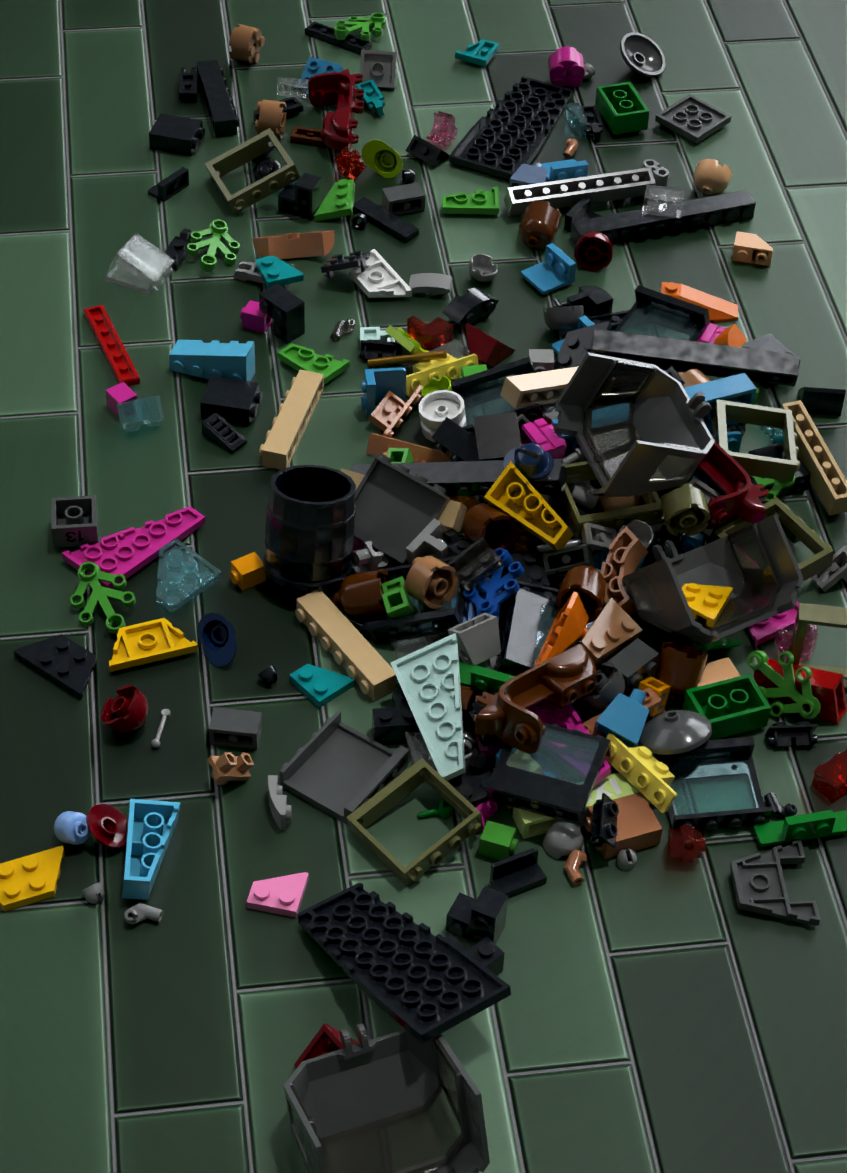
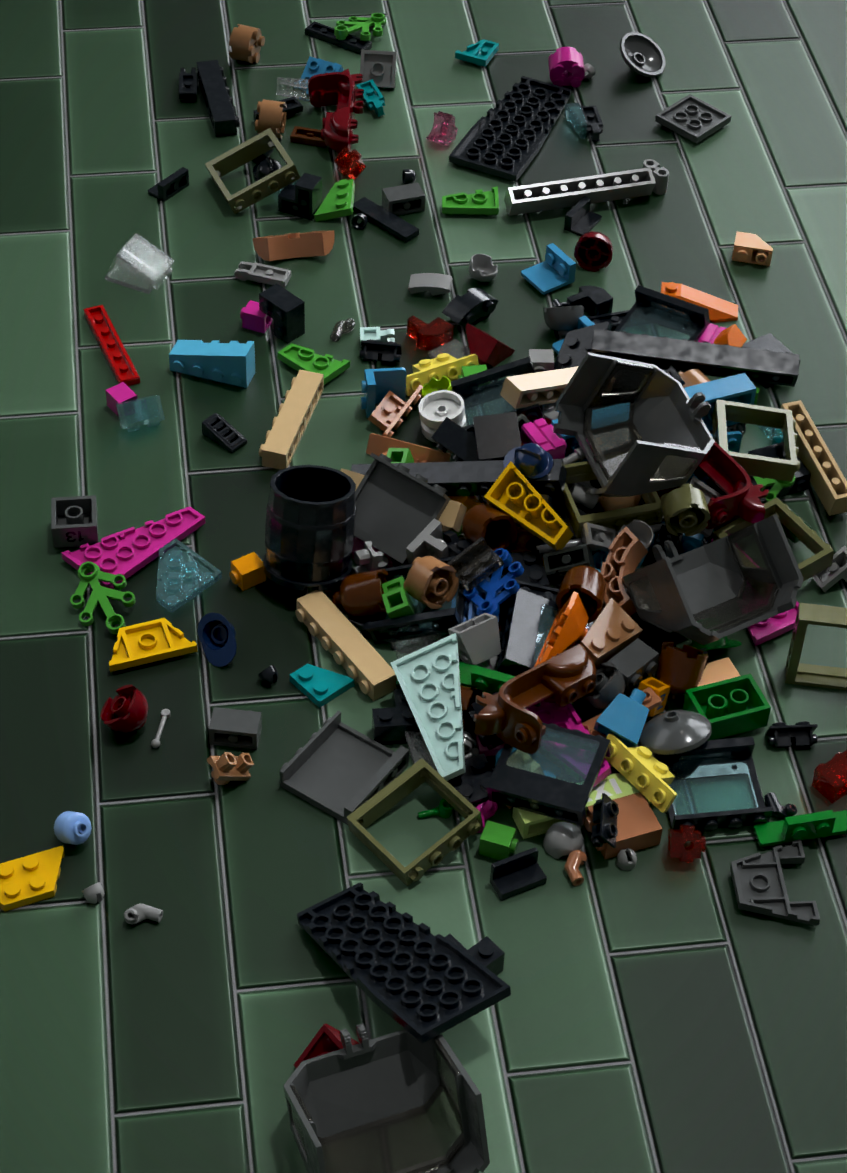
black wing [14,634,97,700] -> none
dark red dish [86,804,128,848] -> none
medium azure wedge [122,799,181,900] -> none
black brick [149,113,205,156] -> none
black hinge [159,228,192,270] -> none
bright green plant [186,219,240,272] -> none
black brick [200,376,263,426] -> none
bright pink wing [246,872,309,918] -> none
teal wing [255,255,304,288] -> none
light grey slope [268,775,292,830] -> none
black piece [321,251,369,278] -> none
white wing [349,249,412,298] -> none
lime piece [362,140,403,178] -> none
pearl gold bar [367,350,447,367] -> none
lime plate [385,325,429,354] -> none
black panel [405,135,449,168] -> none
black brick [446,886,508,944] -> none
sand blue torso [509,163,548,187] -> none
reddish brown cylinder [519,200,562,250] -> none
dark azure bracket [541,159,588,182] -> none
nougat arm [563,138,578,159] -> none
black brick [570,190,756,245] -> none
green brick [595,82,650,135] -> none
clear brick [642,184,685,218] -> none
yellow wing [682,583,733,628] -> none
light nougat cylinder [694,159,732,195] -> none
bright green plant [747,650,821,719] -> none
red slope [753,659,847,725] -> none
clear pink hair [775,624,818,660] -> none
black slope [798,387,846,416] -> none

